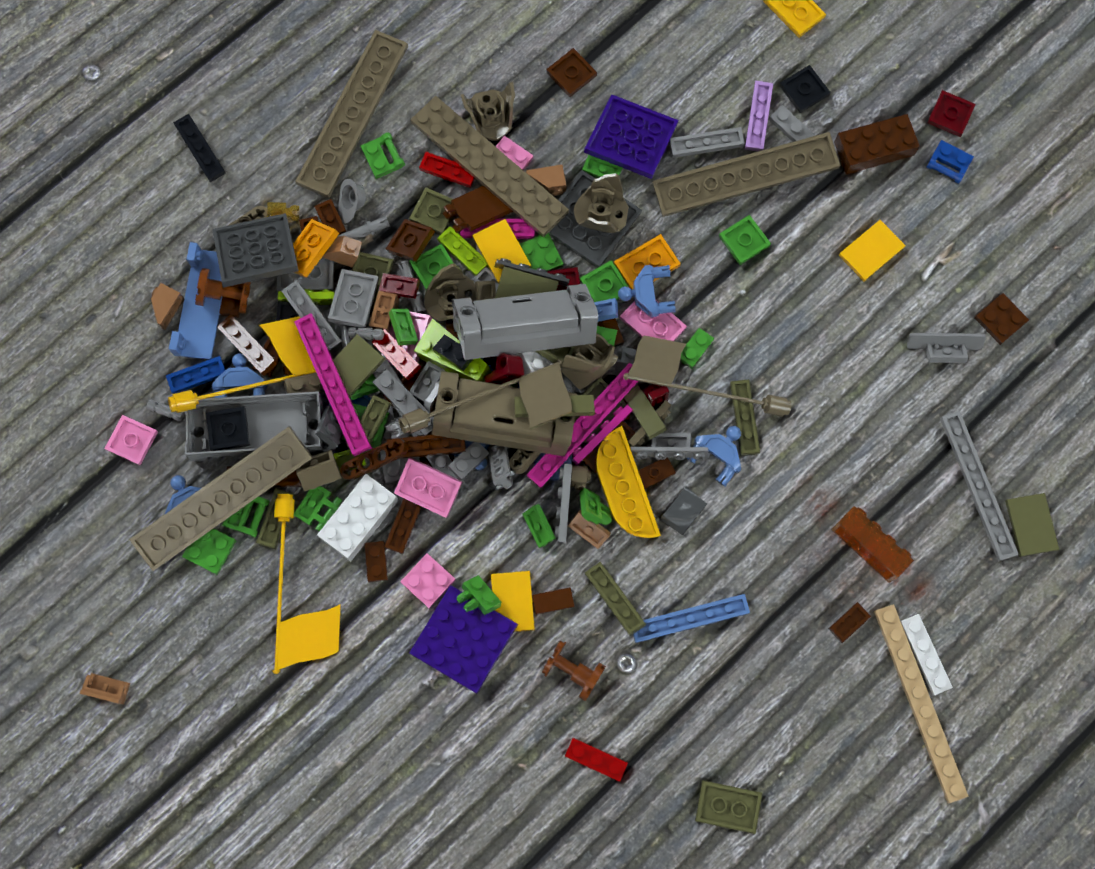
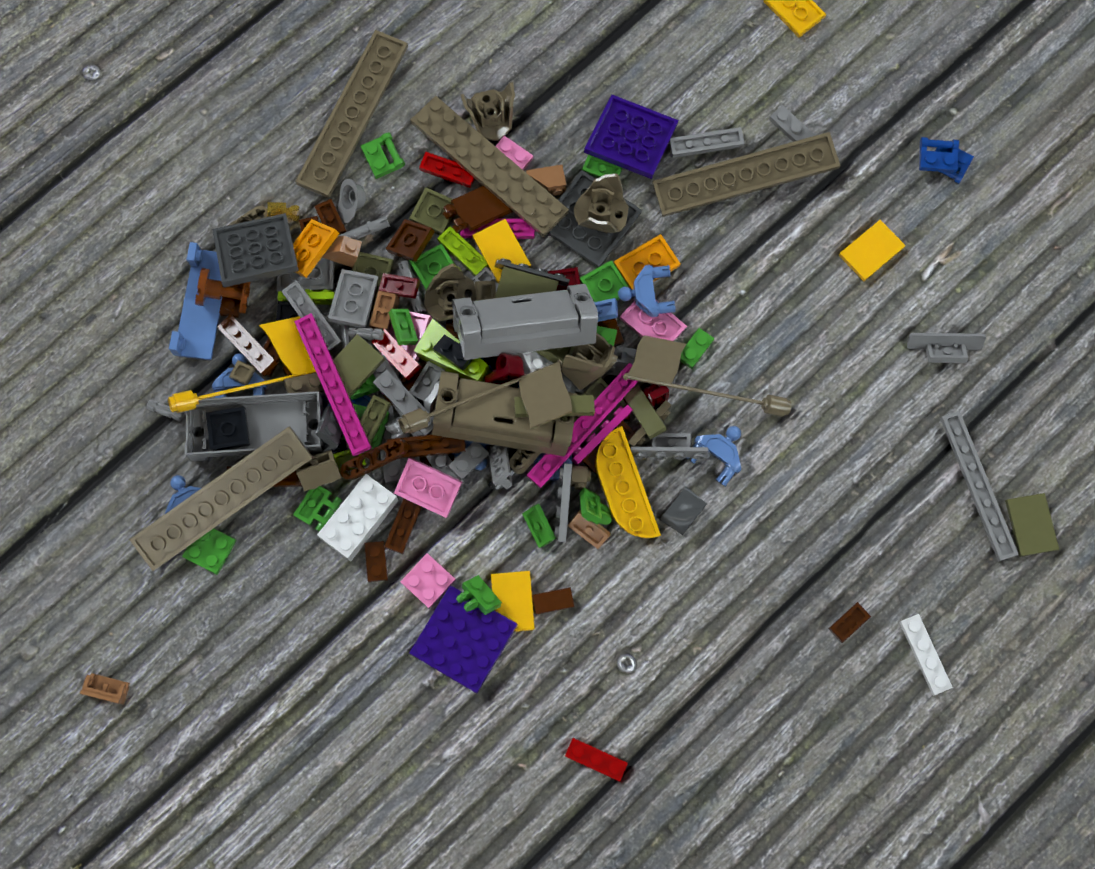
bright pink plate [104,415,158,465] -> none
medium nougat slope [151,283,184,330] -> none
blue plate [166,356,226,394] -> none
black plate [173,114,226,182] -> none
bright green plate [222,496,270,537] -> none
olive tile [256,488,295,550] -> none
yellow flag [272,494,341,674] -> none
bright green plate [520,233,563,271] -> none
dark orange piece [542,641,606,701] -> none
reddish brown plate [546,48,597,97] -> none
olive tile [584,562,646,636] -> none
medium blue plate [633,594,750,643] -> none
reddish brown plate [638,457,676,489] -> none
olive tile [695,780,762,834] -> none
bright green plate [719,215,771,265] -> none
olive tile [730,379,760,456] -> none
lavender plate [745,81,773,152] -> none
black plate [779,65,831,113] -> none
clear orange brick [831,506,914,583] -> none
reddish brown brick [834,114,920,174] -> none
tan plate [874,604,969,803] -> none
dark red plate [927,90,976,137] -> none
reddish brown plate [975,293,1029,345] -> none
none -> dark tan tile [229,360,256,385]
none -> blue plate [919,137,959,173]

